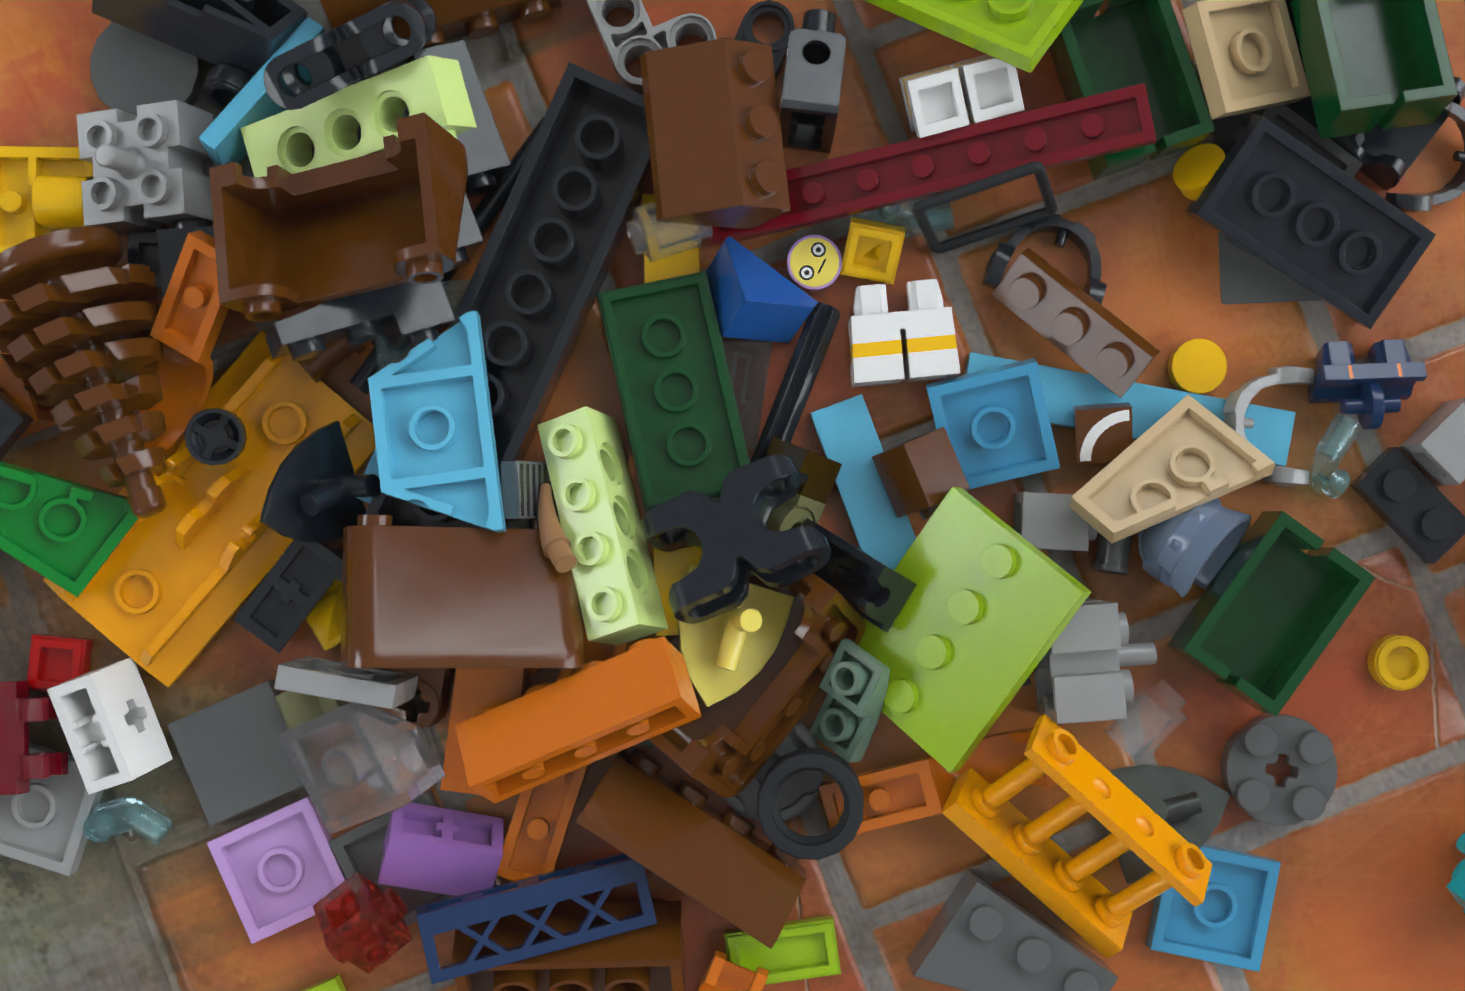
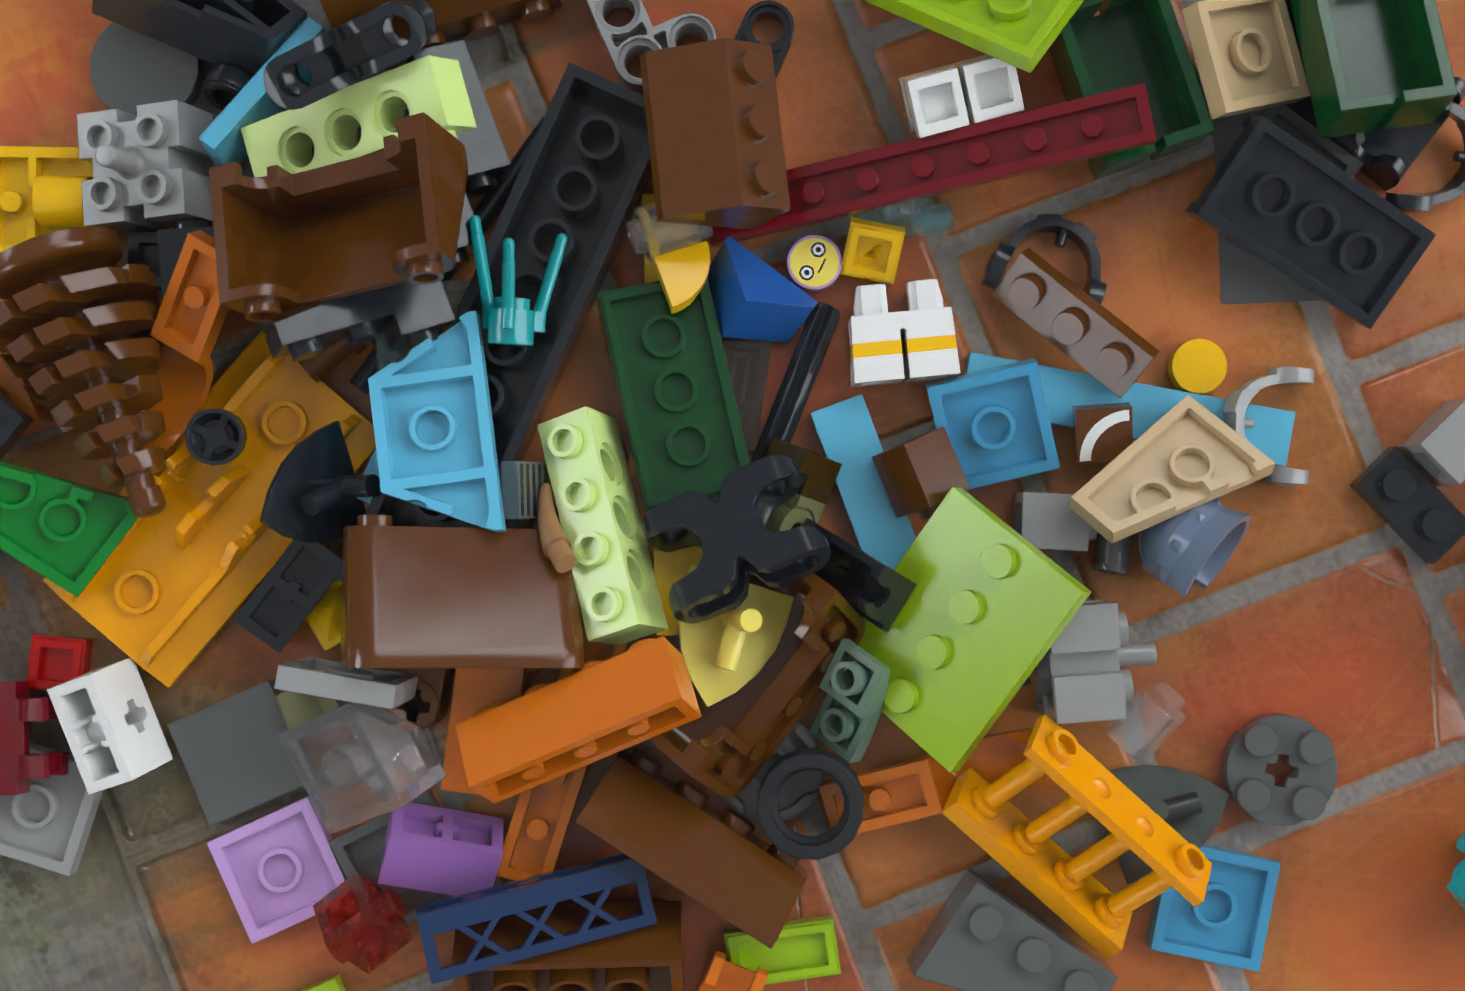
clear light blue arm [83,796,173,845] -> none
black torso [779,9,847,153] -> none
black piece [912,161,1057,254] -> none
dark green piece [1167,511,1376,717] -> none
yellow tile [1173,143,1226,201] -> none
dark blue hips [1307,339,1427,430] -> none
clear light blue arm [1309,414,1361,498] -> none
yellow tile [1367,634,1429,691] -> none
none -> teal plant [469,215,568,346]
none -> yellow tile [654,241,710,314]

